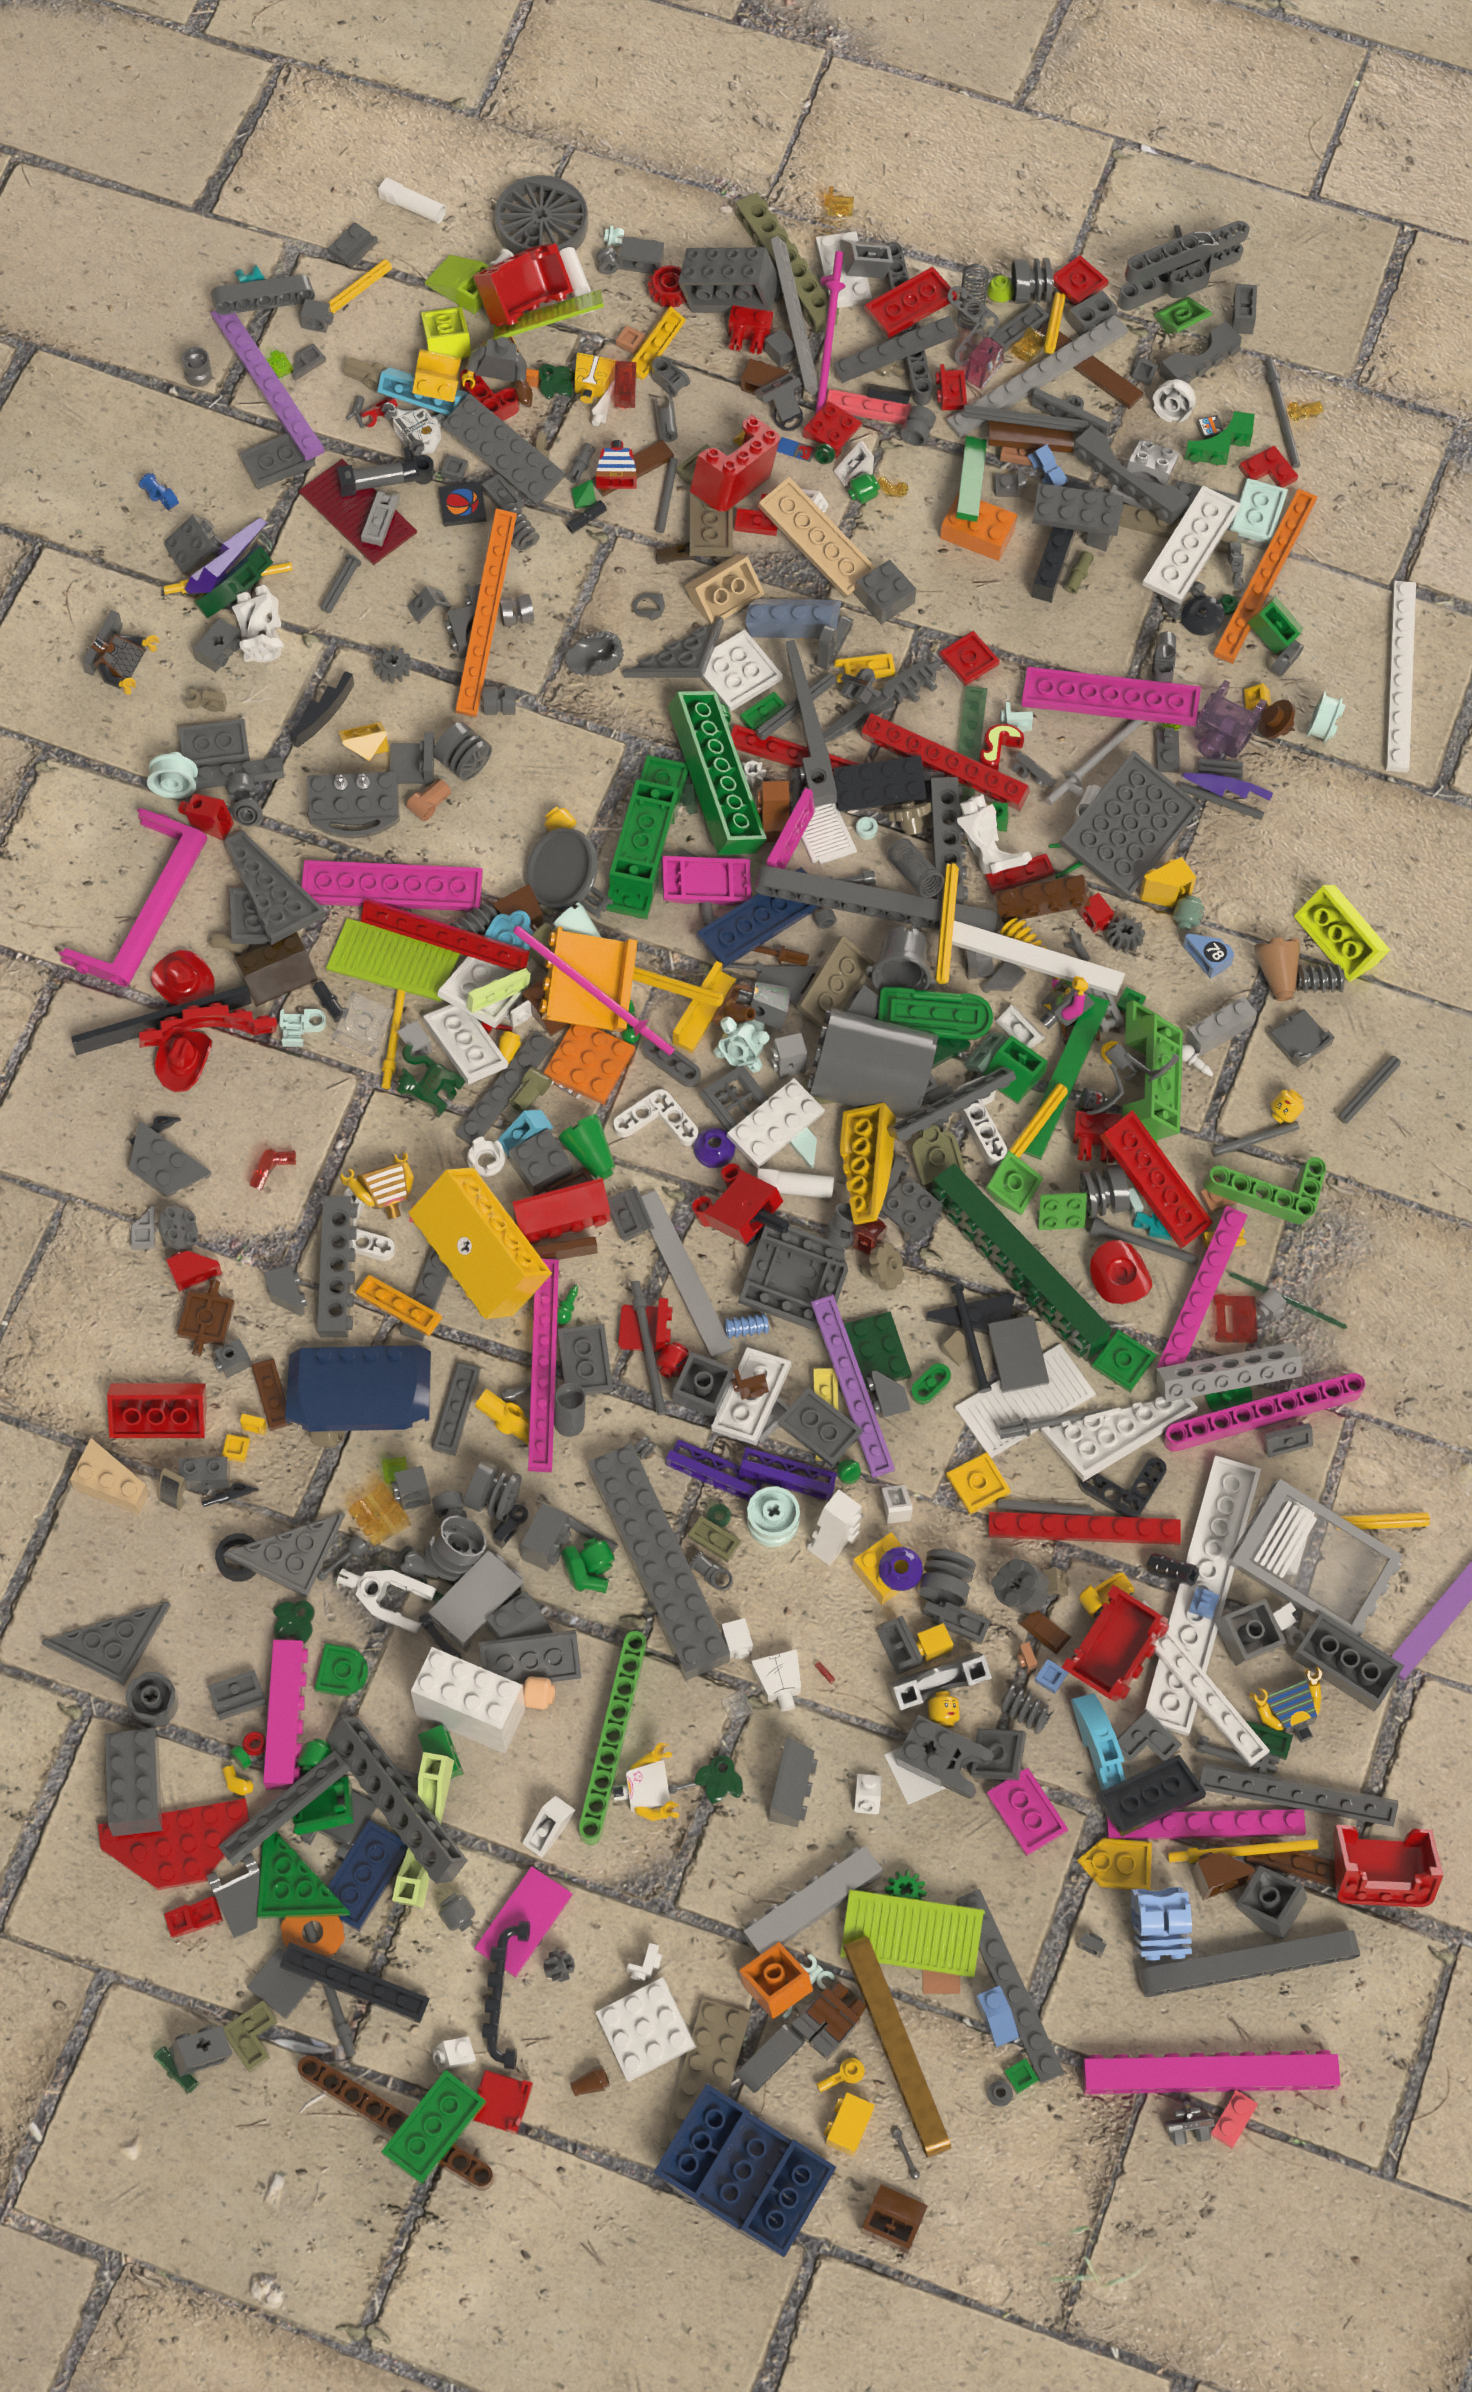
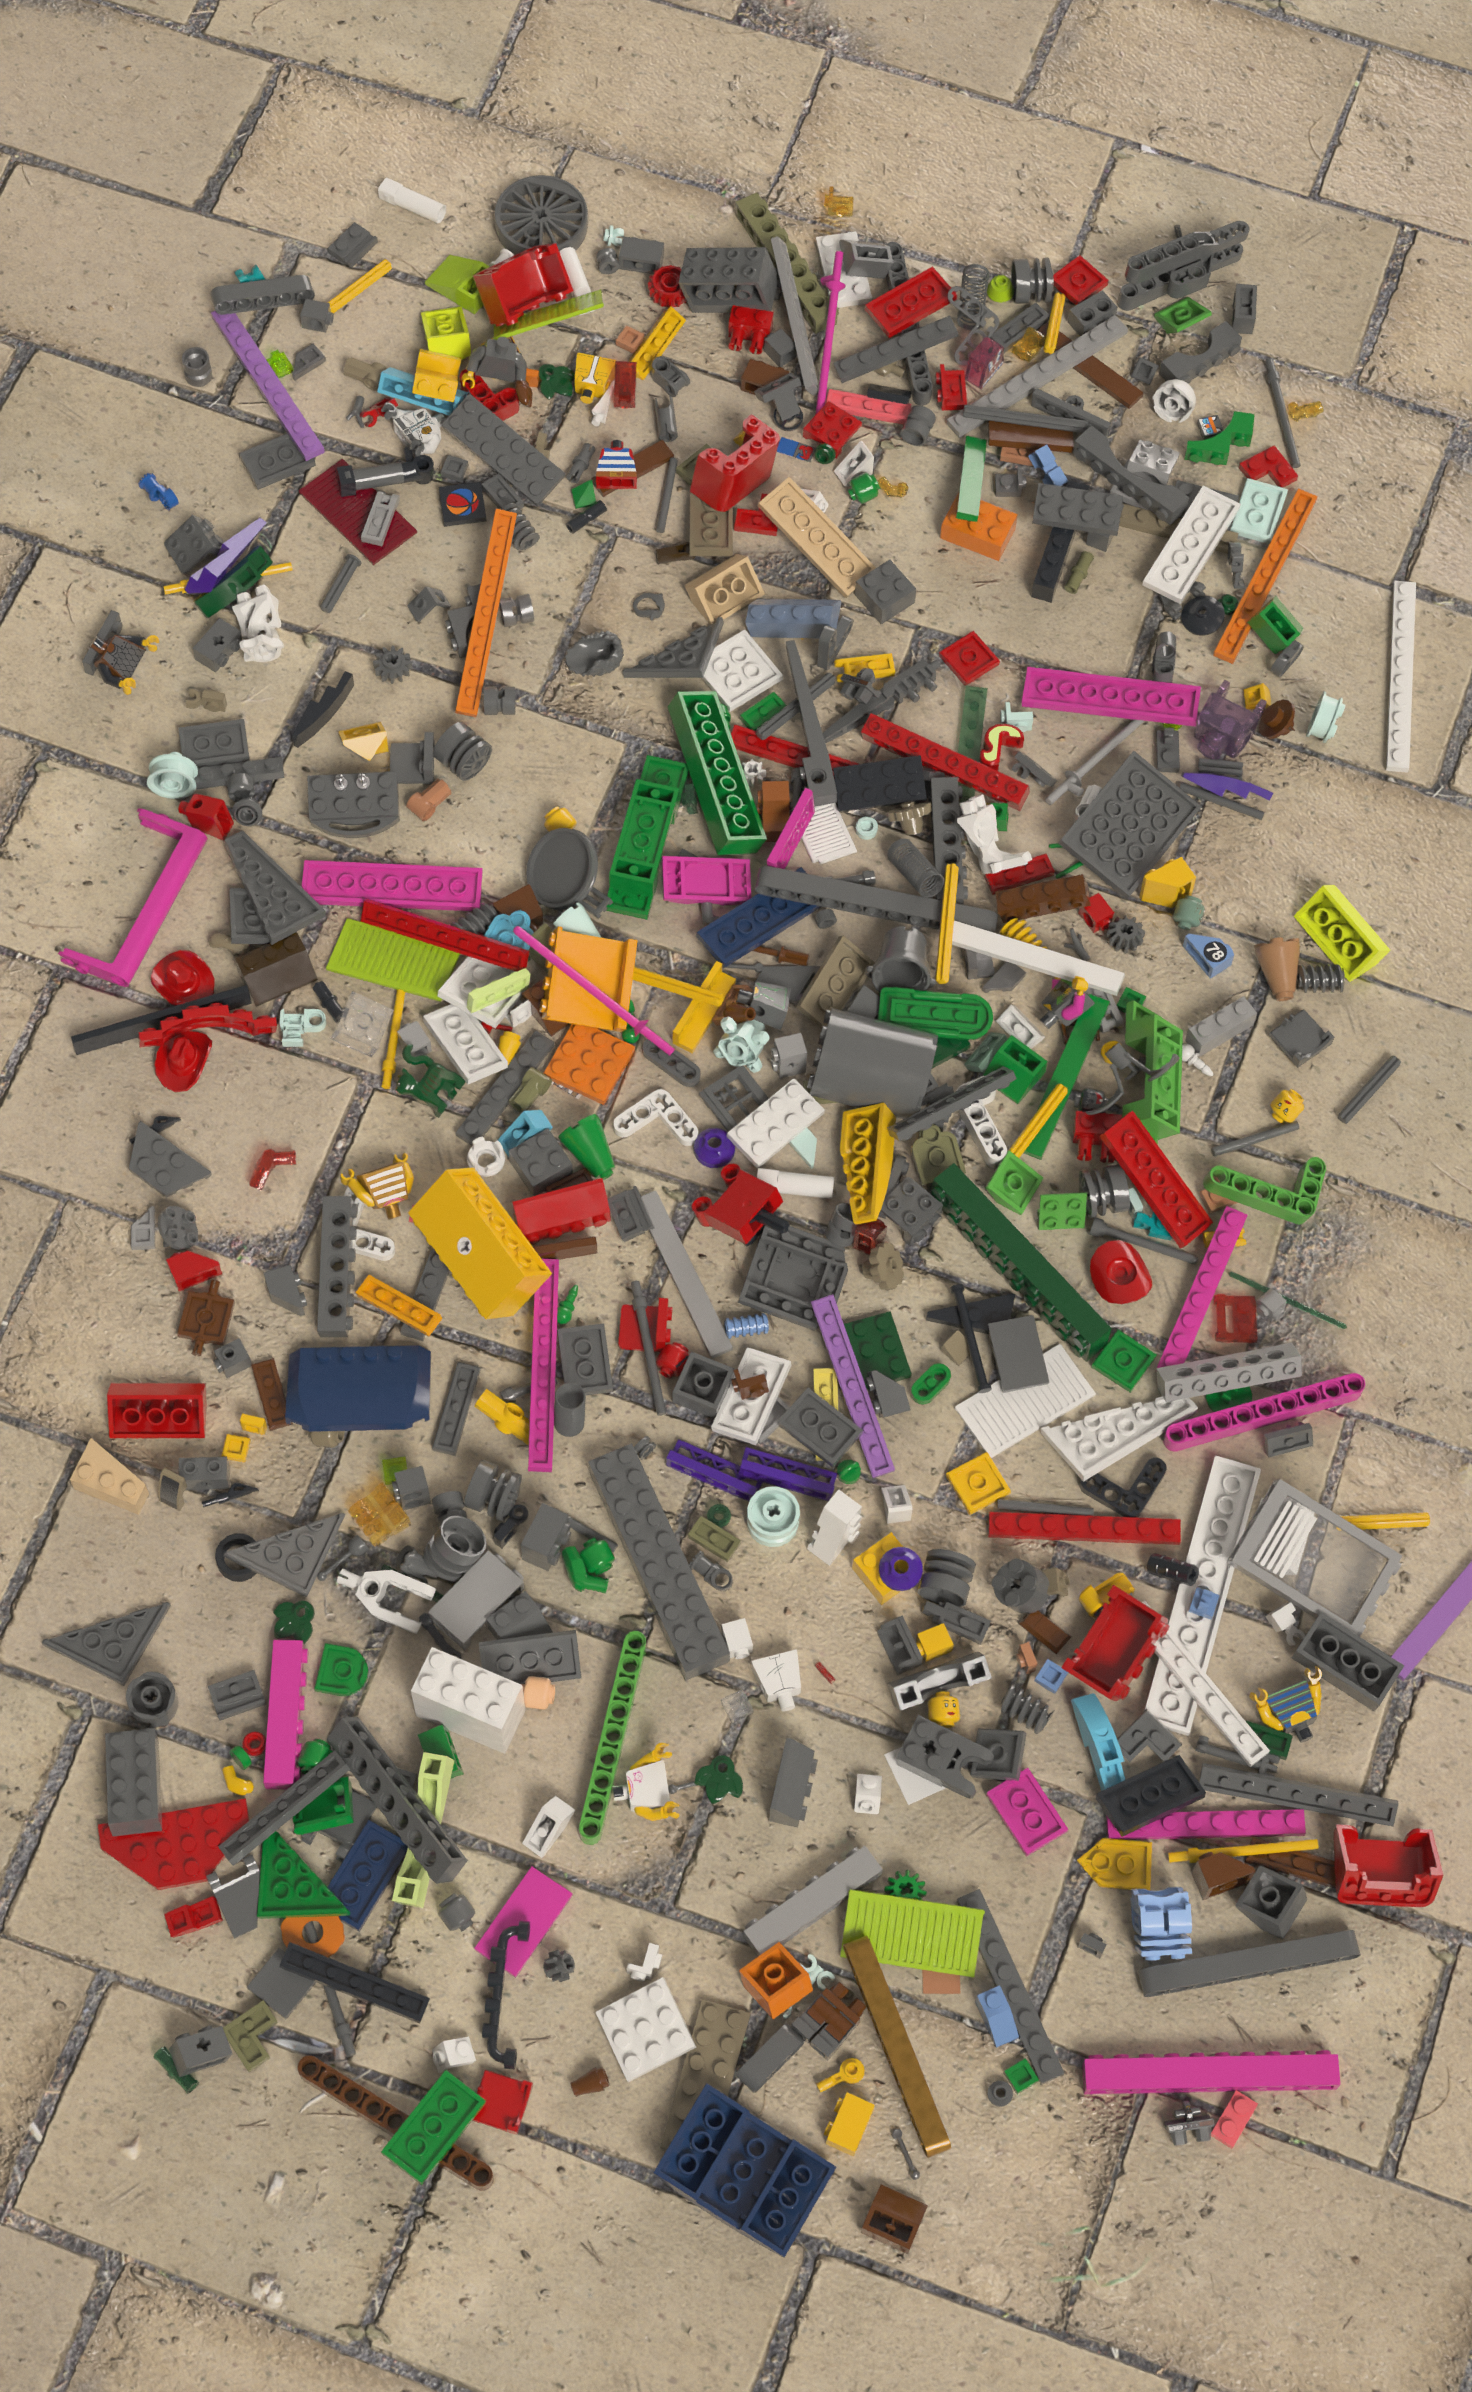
dark grey piece [997,1407,1112,1439] -> none
dark grey brick [1215,1598,1286,1666] -> none

